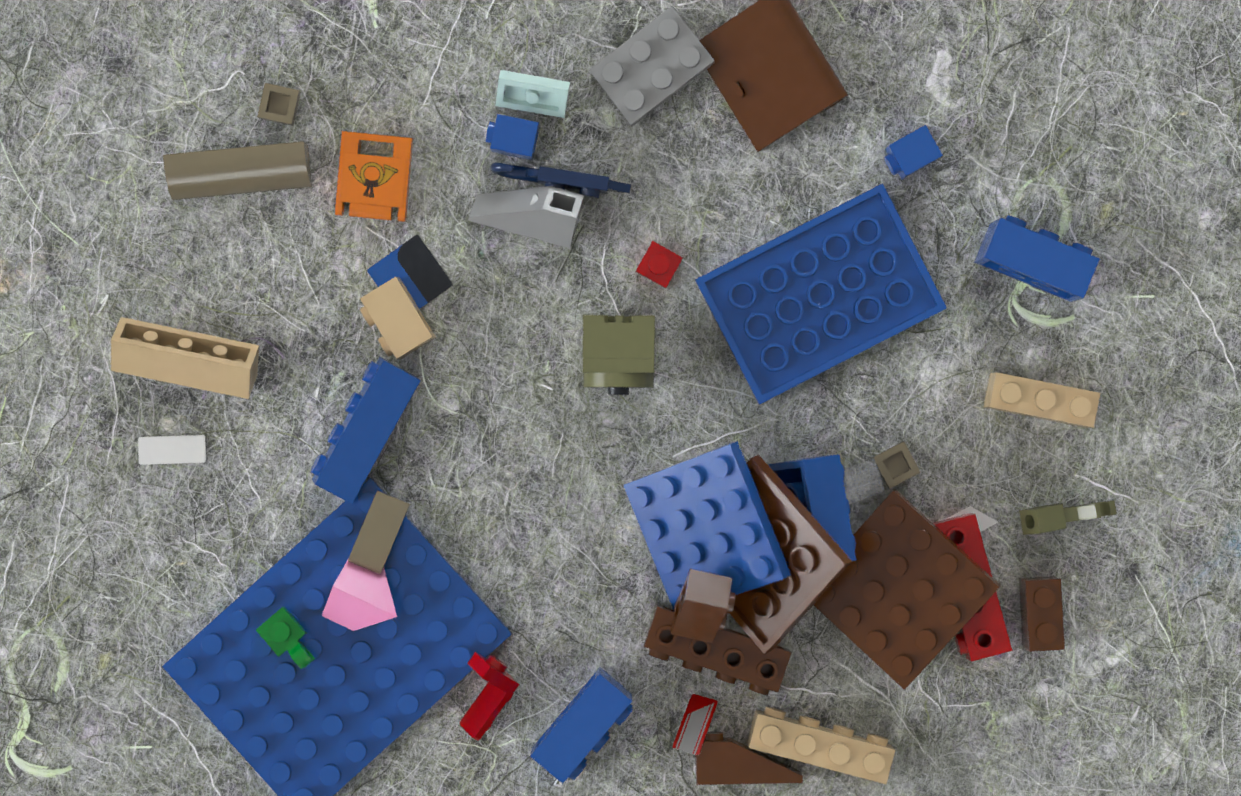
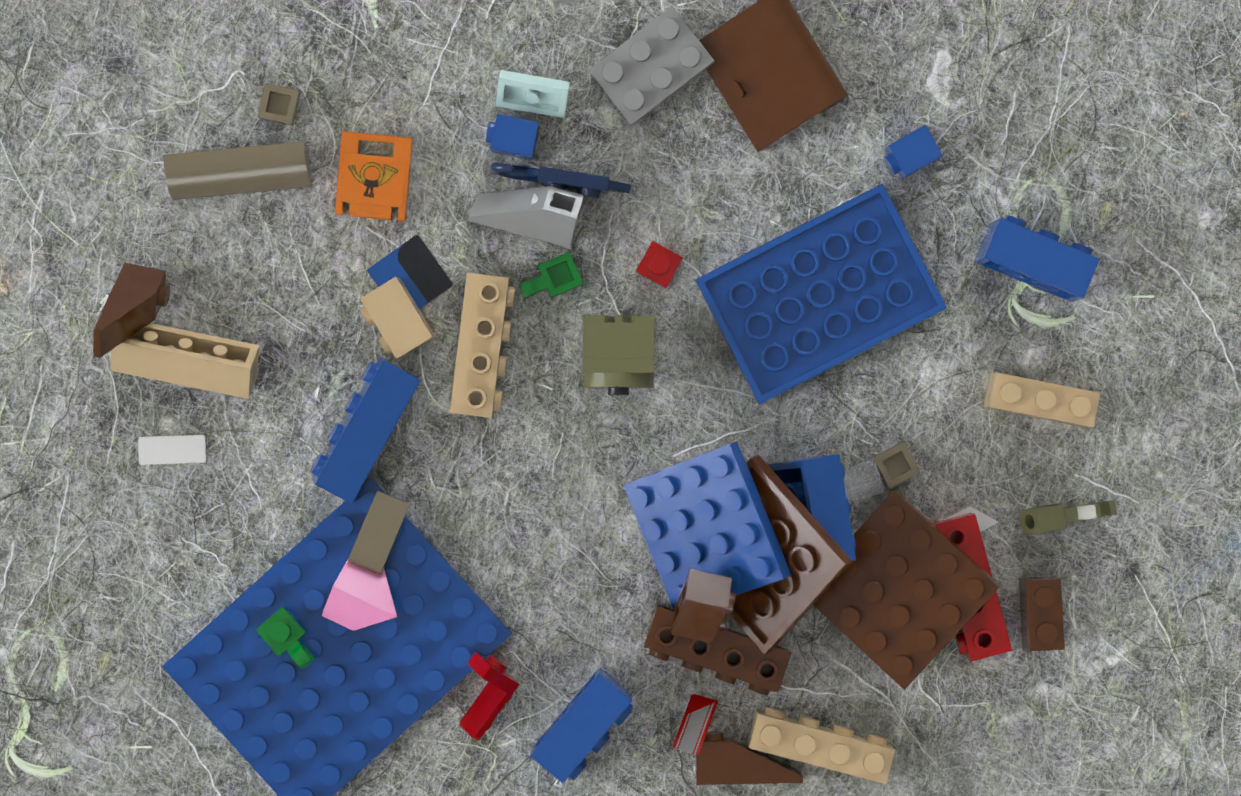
none -> reddish brown slope [93,262,170,358]
none -> tan brick [449,273,516,418]
none -> green plate [519,251,583,299]

